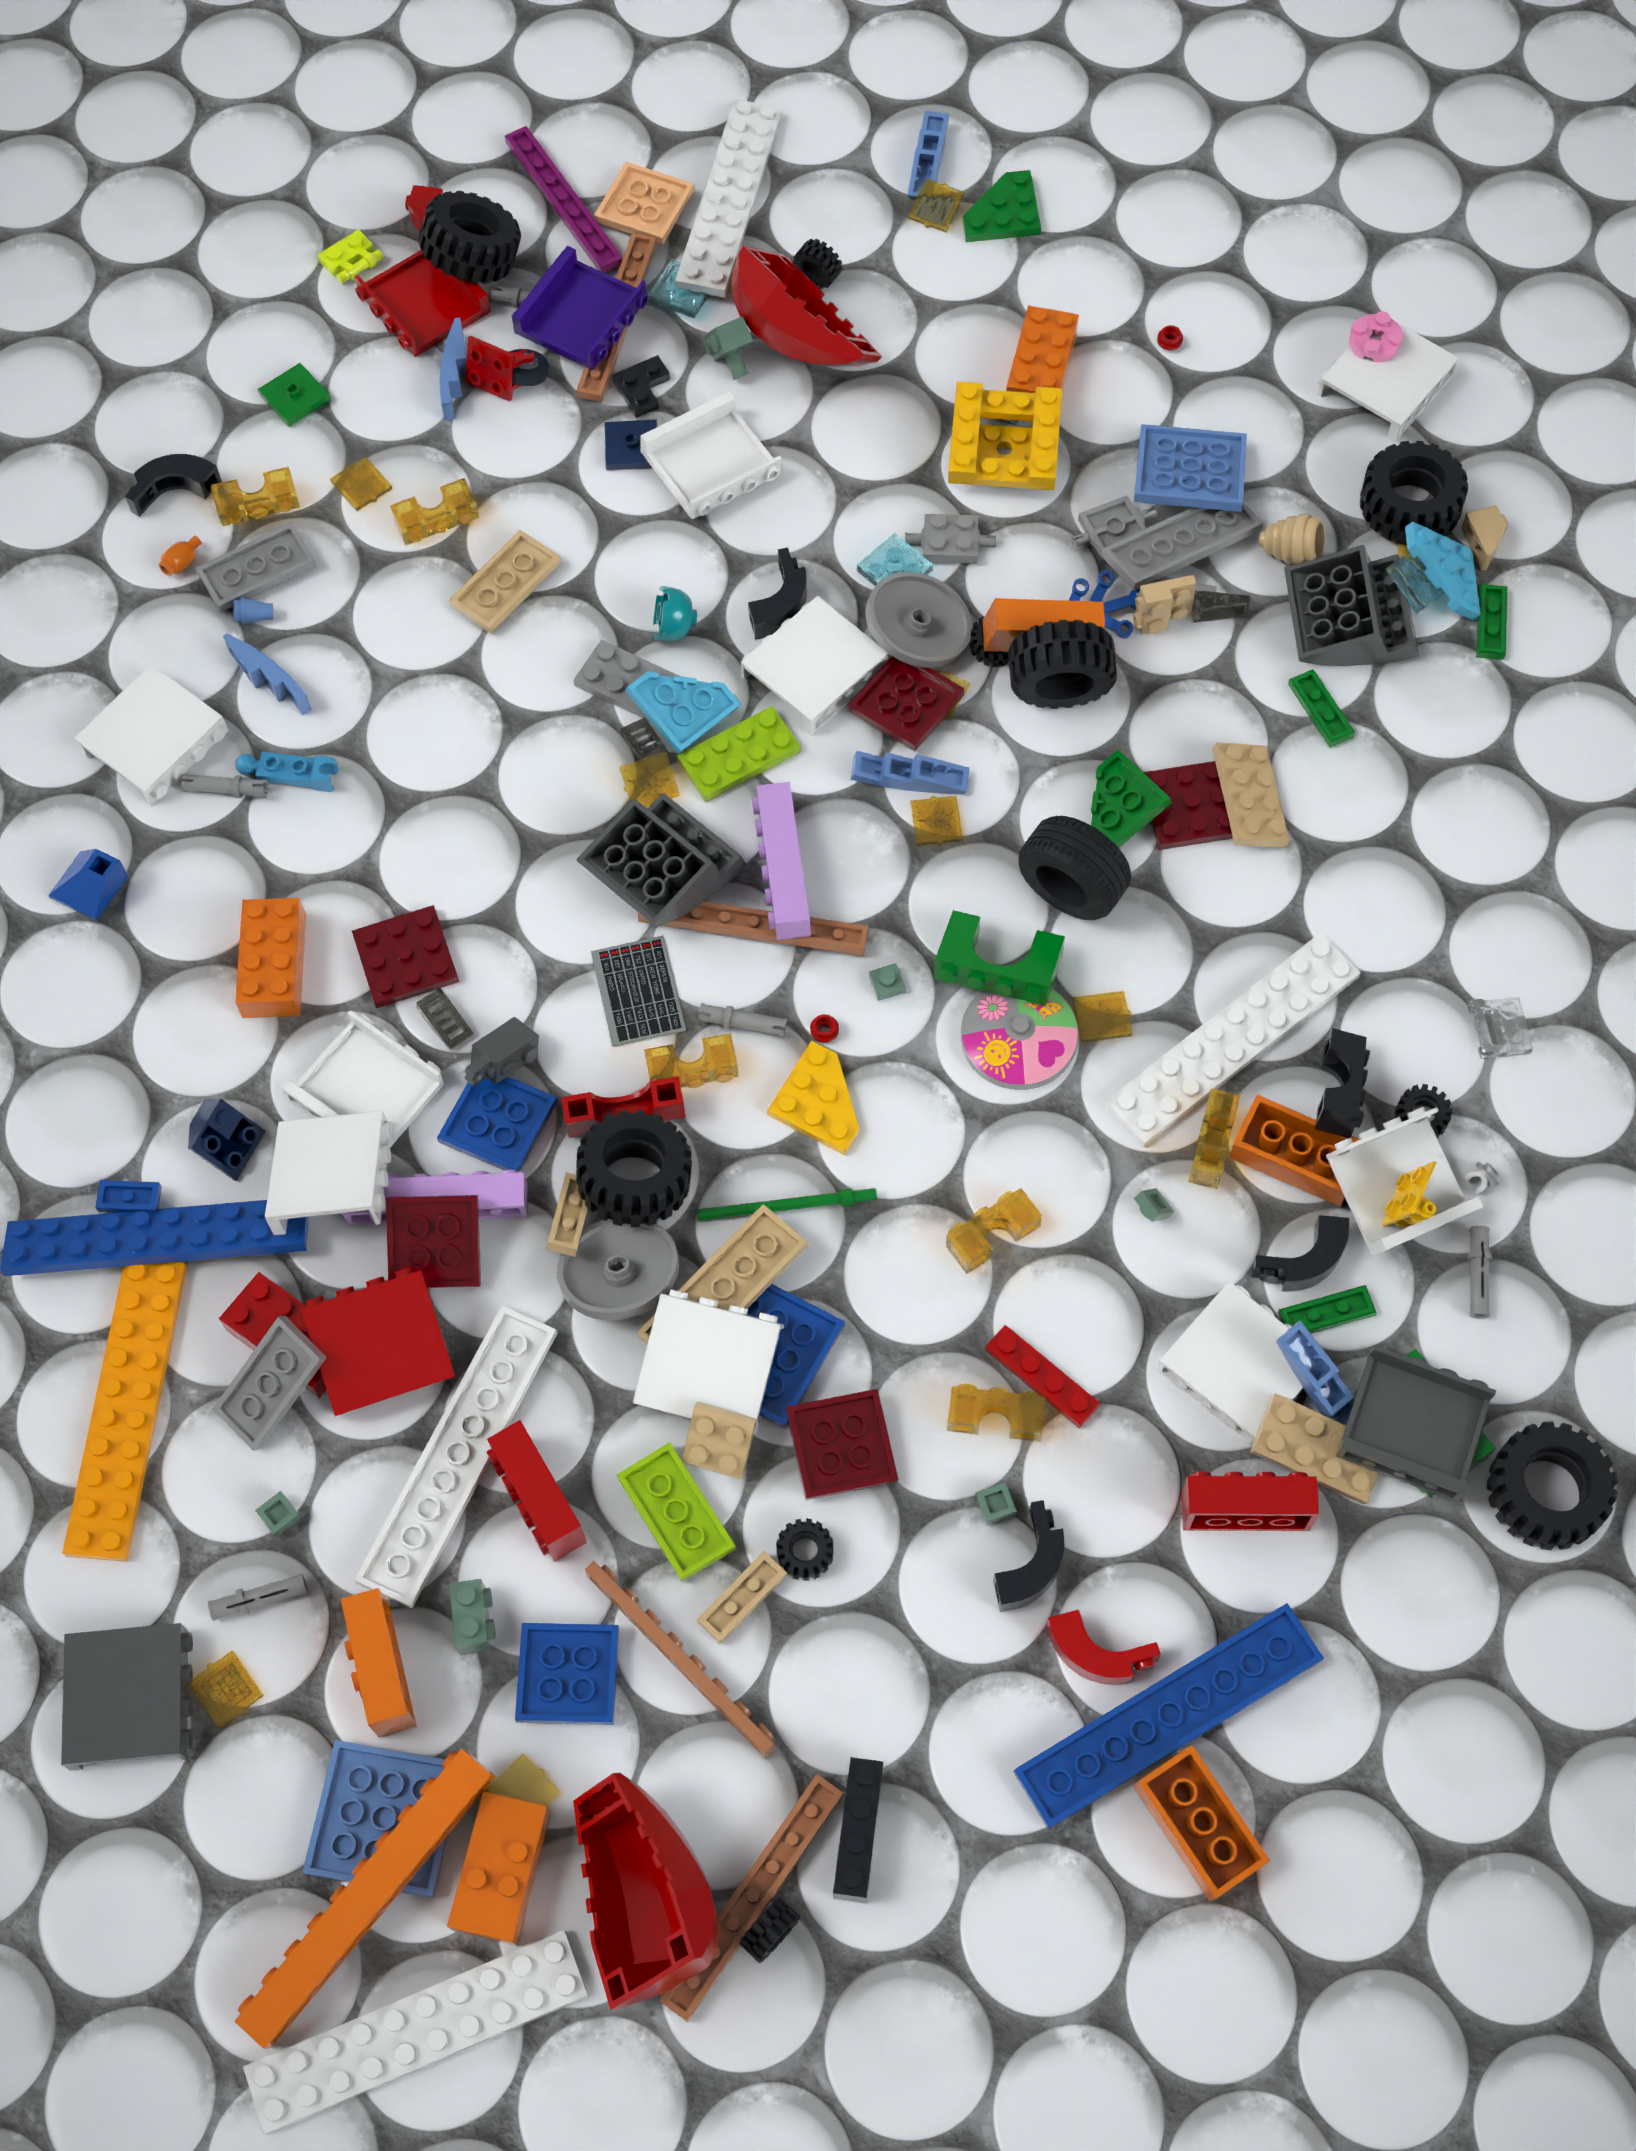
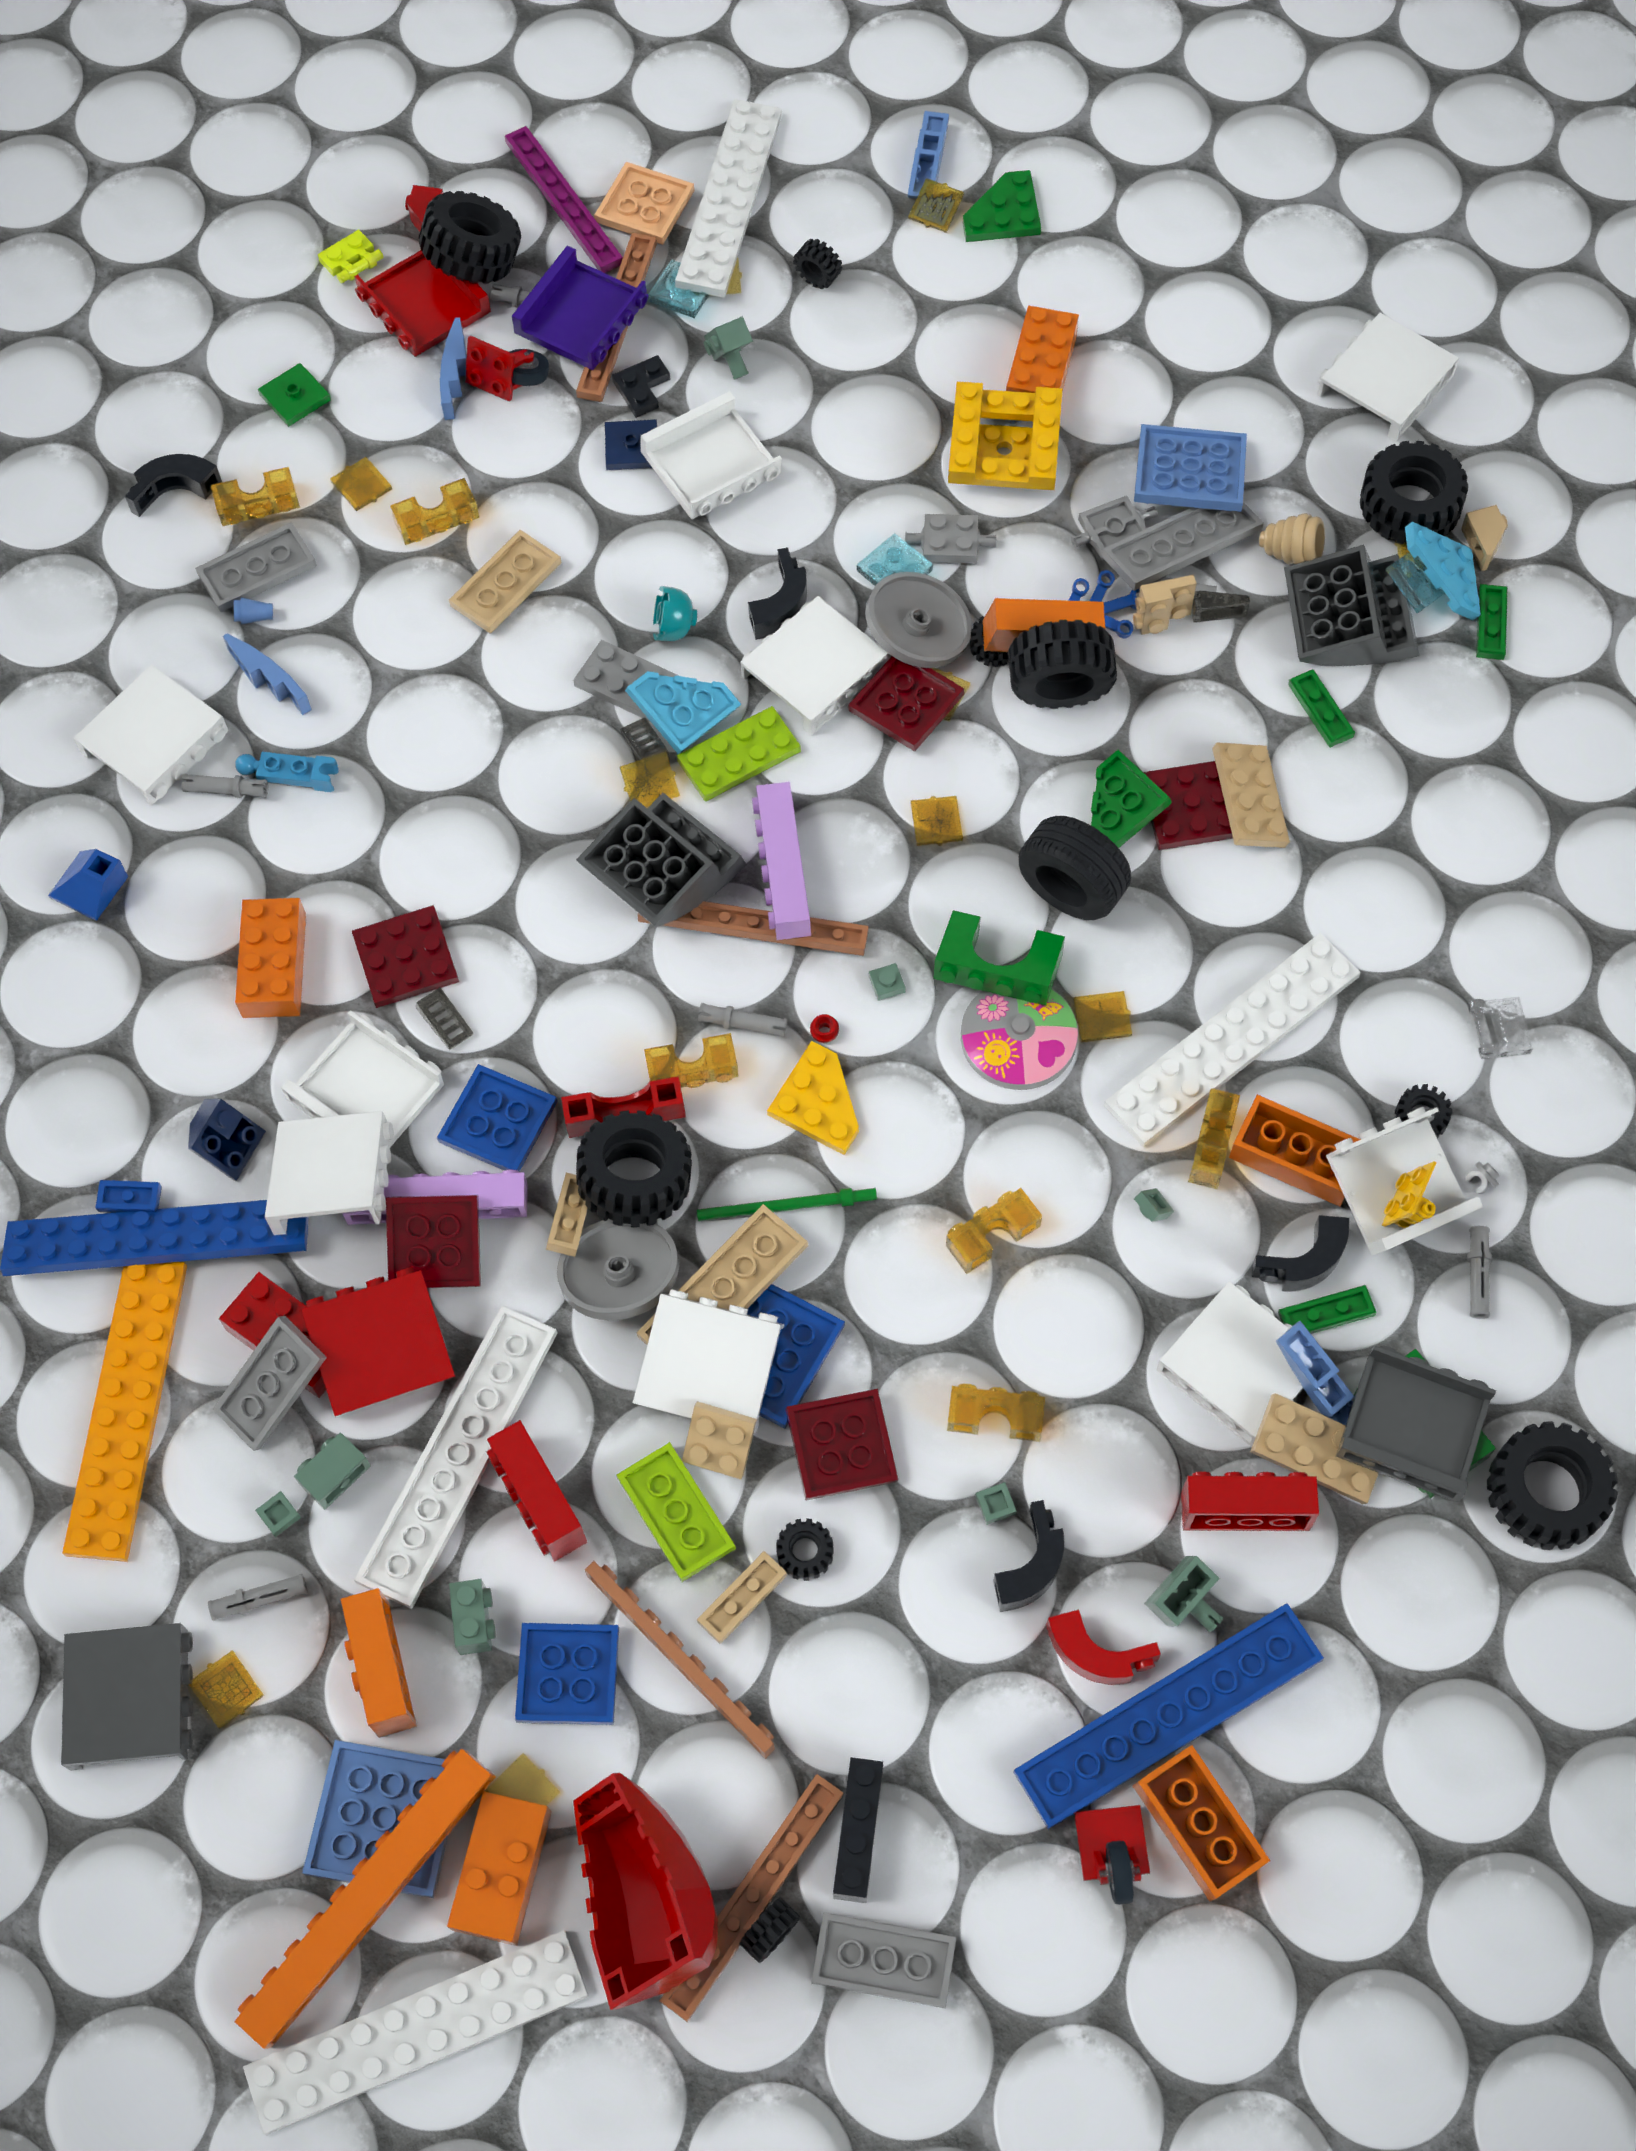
orange plant [158,536,202,576] -> none
dark grey hinge [465,1017,539,1086] -> none
black sticker [591,935,687,1047] -> none
red windscreen [732,246,882,367] -> none
medium blue slope [850,751,969,794] -> none
red plate [985,1325,1100,1429] -> none
red plate [1157,325,1183,351] -> none
black arch [1315,1028,1370,1138] -> none
bright pink plate [1349,311,1403,362] -> none
none -> sand green brick [294,1432,371,1510]
none -> light grey plate [811,1913,956,2008]
none -> red plate [1074,1805,1150,1905]
none -> sand green brick [1144,1556,1223,1632]

